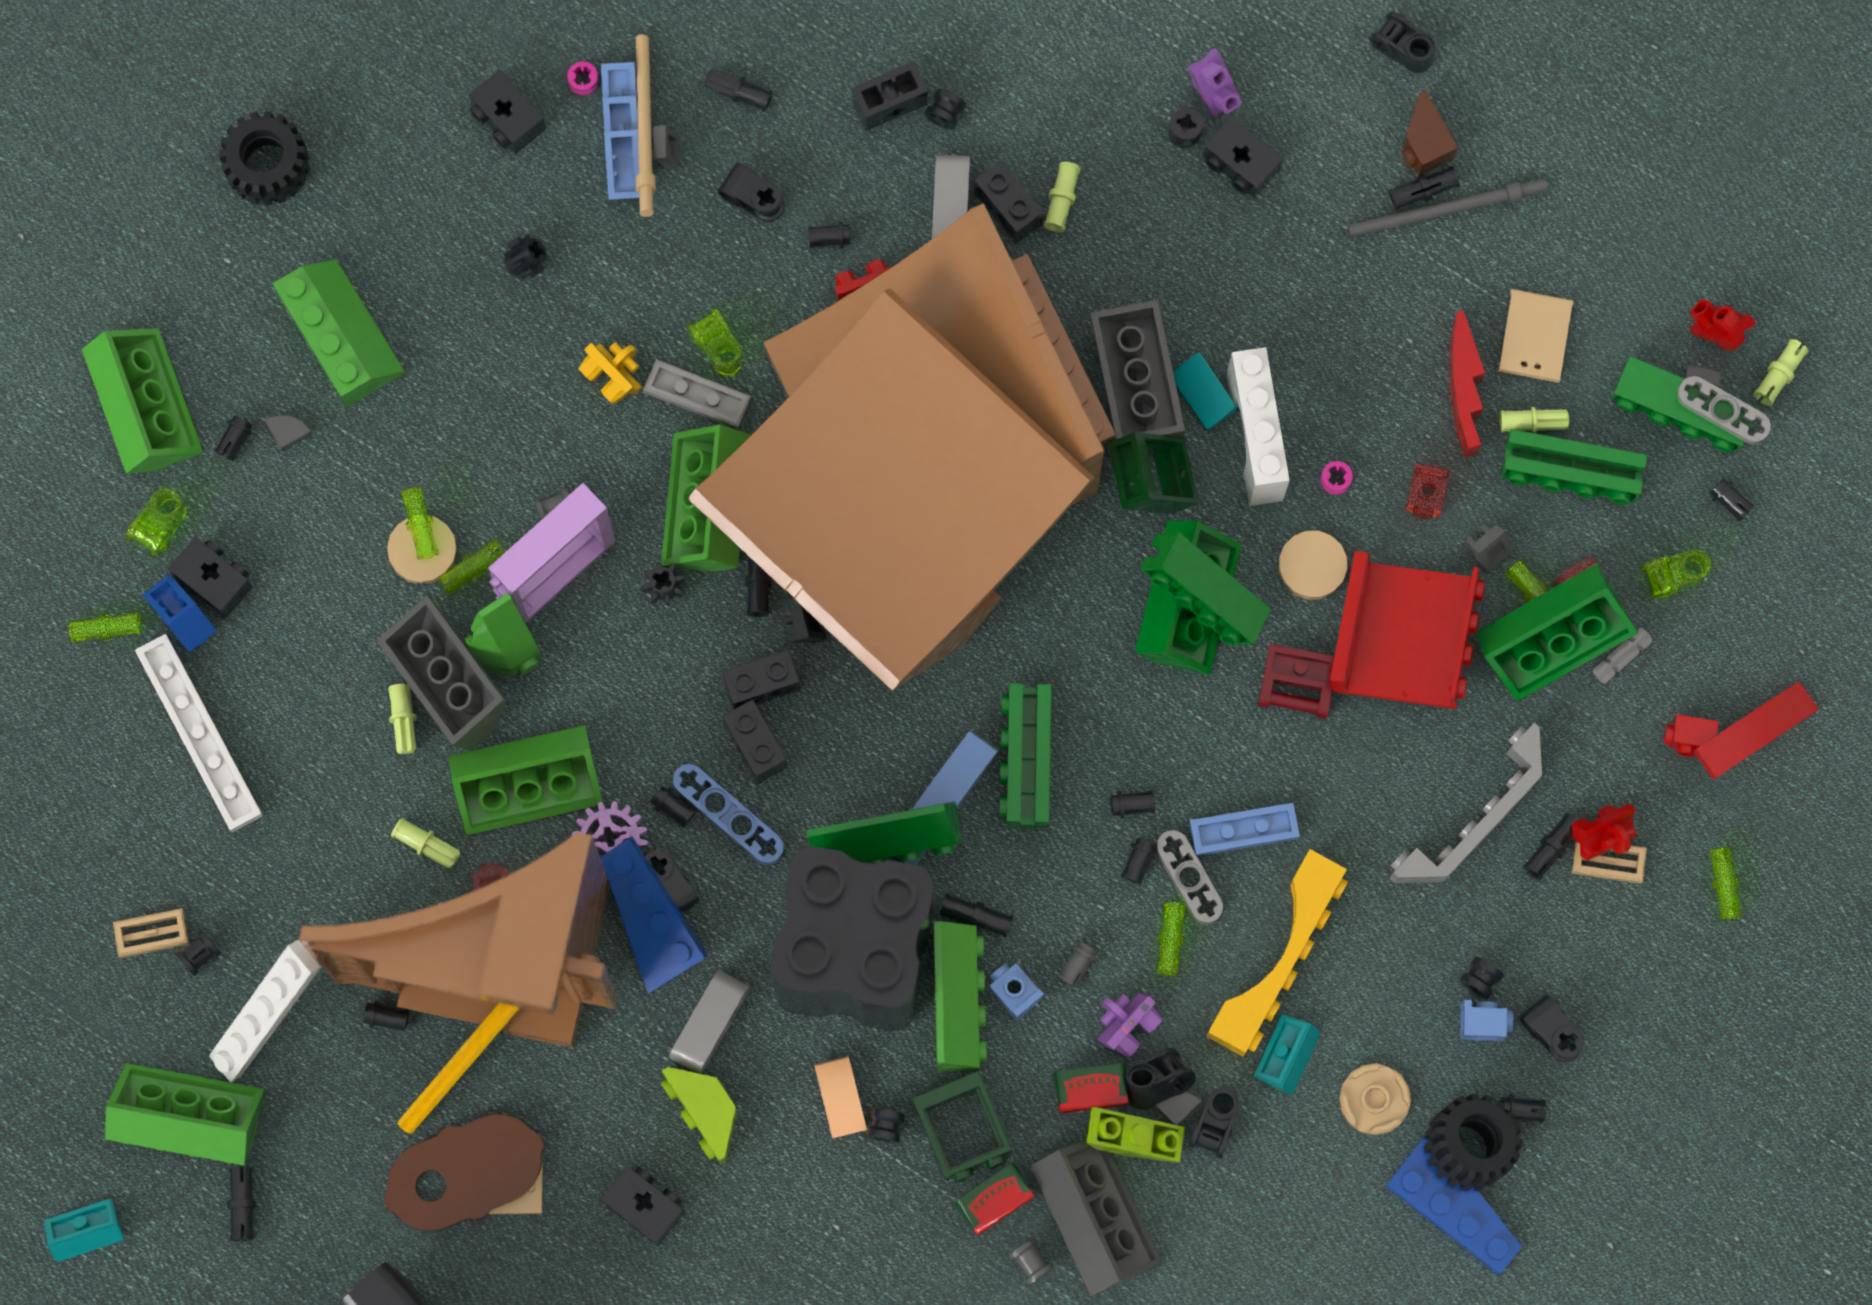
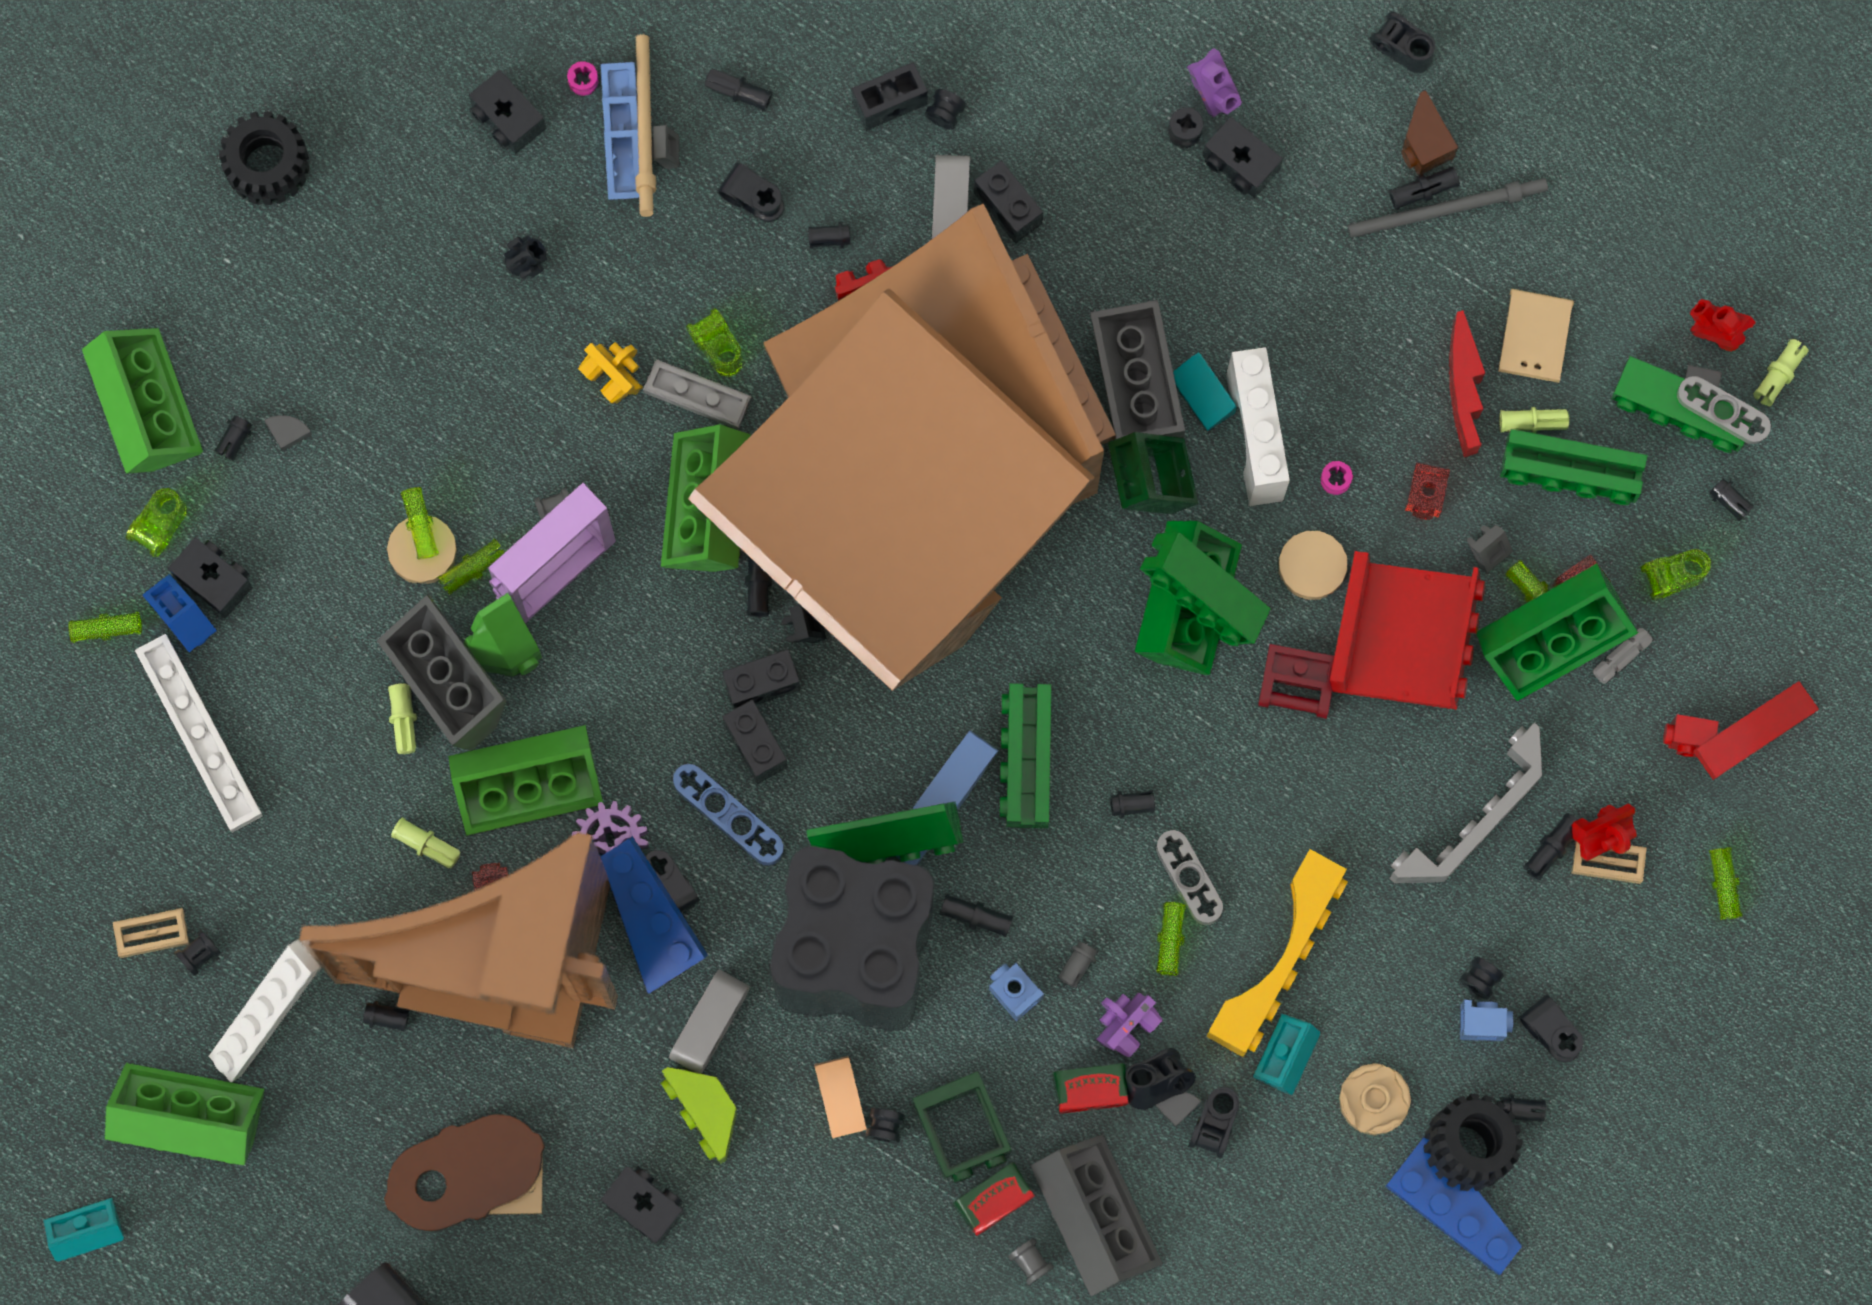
black pin [227,1167,256,1241] -> none
bright green slope [272,259,405,407] -> none
yellow axle [398,1003,520,1134] -> none
black gear [642,562,685,606] -> none
black pin [650,786,697,828] -> none
bright green slope [934,921,986,1072] -> none
yellowish green pin [1043,162,1081,233] -> none
lime slope [1087,1107,1185,1163] -> none
black pin [1121,838,1157,885] -> none
medium blue plate [1189,803,1300,856] -> none

